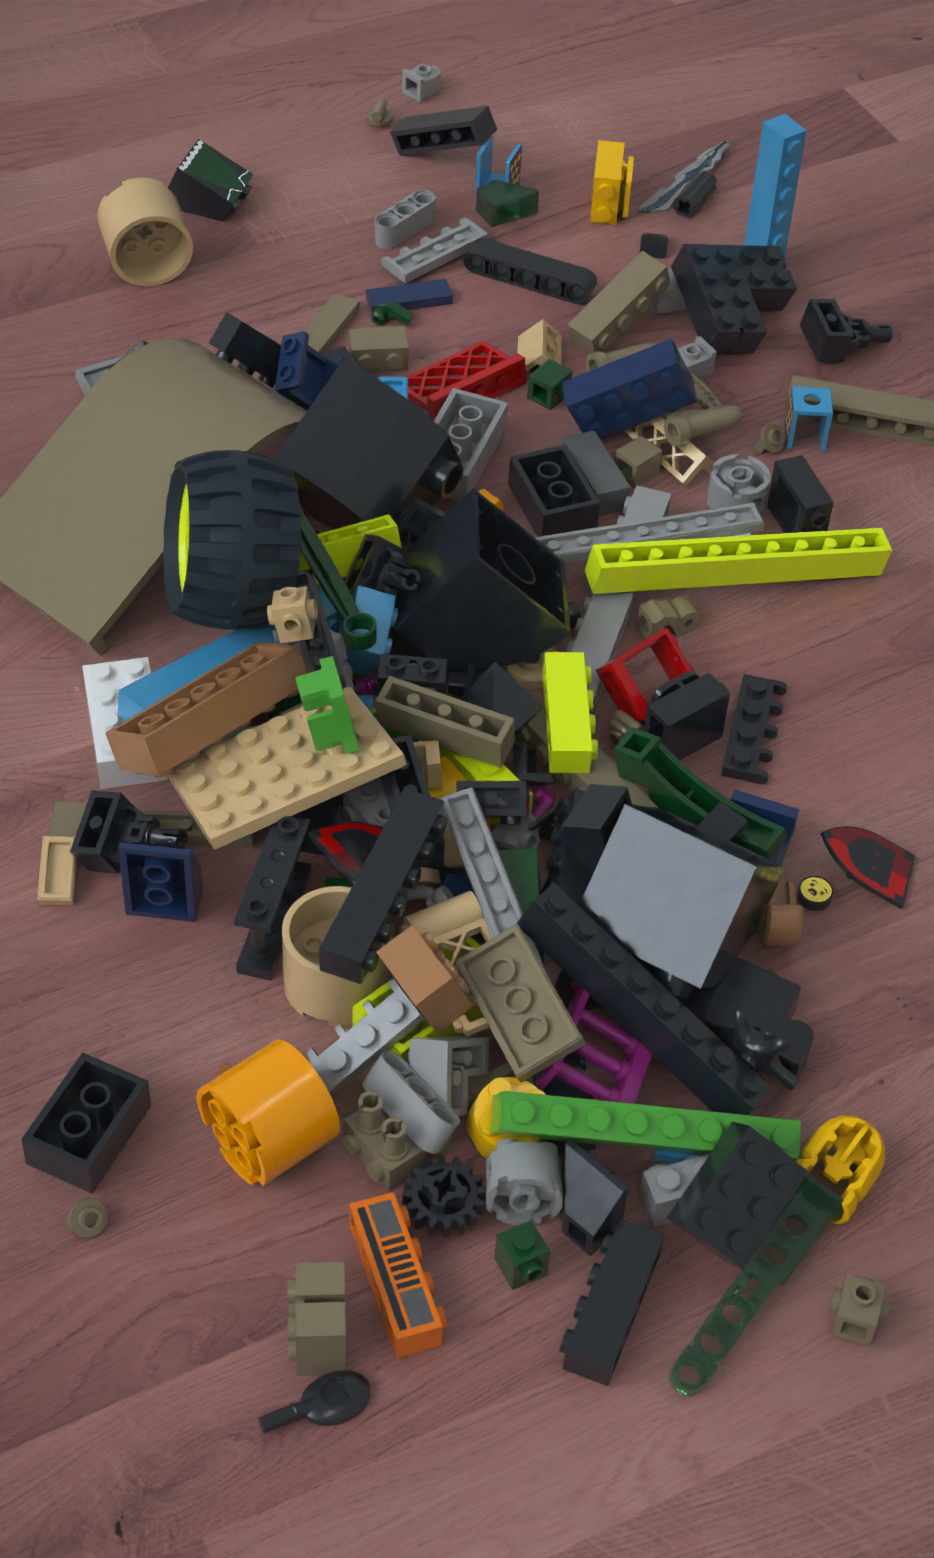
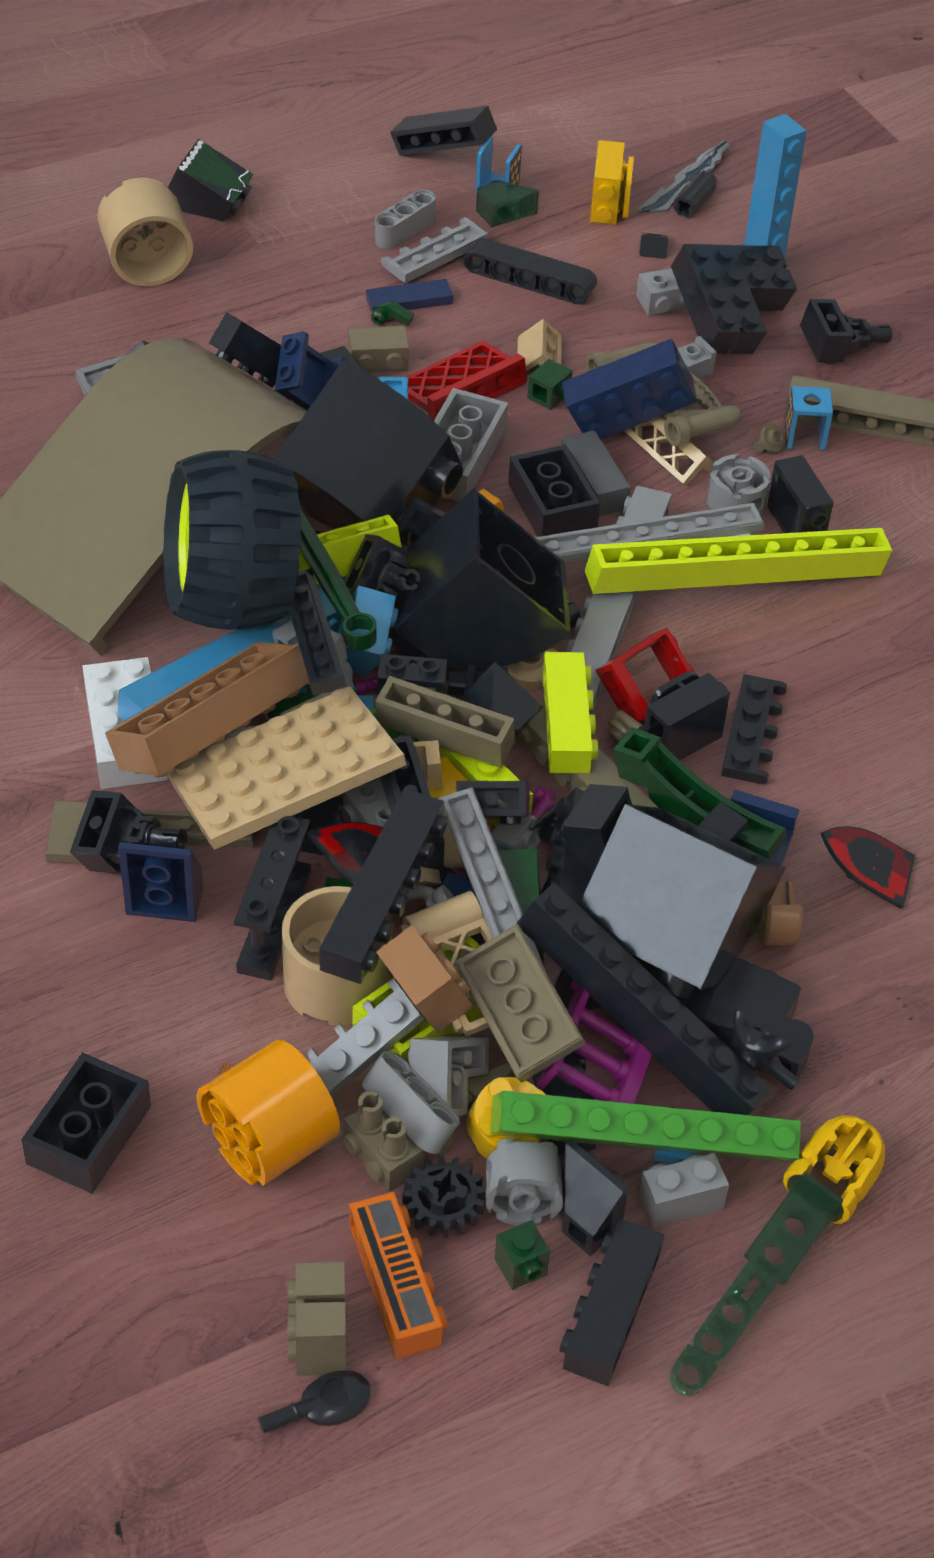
tan tile [37,836,78,905] -> none
dark tan plate [63,1198,108,1238] -> none
tan brick [267,586,318,643] -> none
bright green panel [295,656,359,754] -> none
dark tan tile [304,293,360,353] -> none
dark tan plate [367,98,392,127] -> none
light grey brick [402,63,441,102] -> none
black tile [513,740,555,787] -> none
dark tan brick [567,251,670,354] -> none
dark tan brick [615,436,662,488] -> none
dark tan leg [635,596,701,639] -> none
black brick [667,1121,809,1269] -> none
tile [797,876,833,911] -> none
dark tan brick [829,1274,890,1346] -> none

